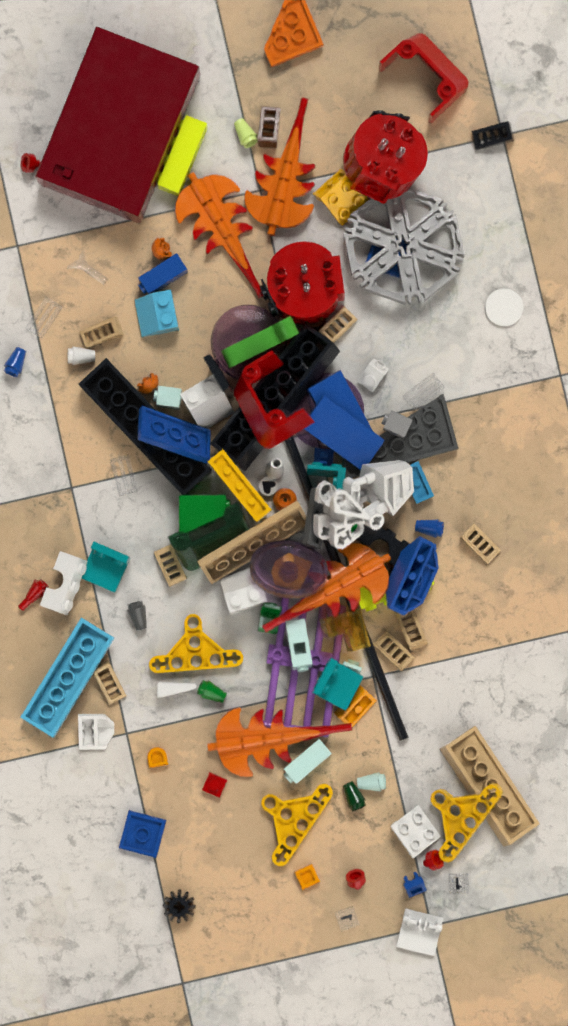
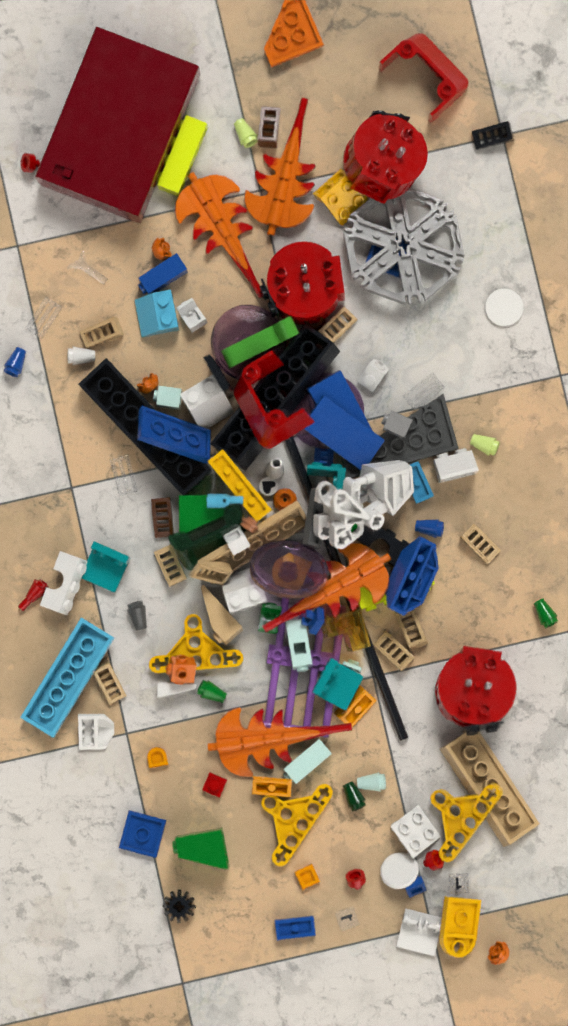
none -> reddish brown slope [151,497,174,538]
none -> orange brick [166,655,196,685]
none -> green slope [172,827,229,869]
none -> white bracket [176,298,208,333]
none -> tan slope [189,561,233,585]
none -> tan slope [201,585,243,646]
none -> medium azure piece [207,493,244,508]
none -> white slope [223,527,250,555]
none -> nougat plate [240,516,258,534]
none -> light orange slope [252,776,292,797]
none -> blue plate [275,915,316,940]
none -> blue tile [301,607,324,635]
none -> white piece [380,852,419,889]
none -> white slope [433,448,479,483]
none -> red piece [435,646,517,736]
none -> yellow tile [439,896,481,958]
none -> yellowish green cone [470,434,500,456]
none -> orange plate [487,941,510,965]
none -> green cone [534,598,558,629]

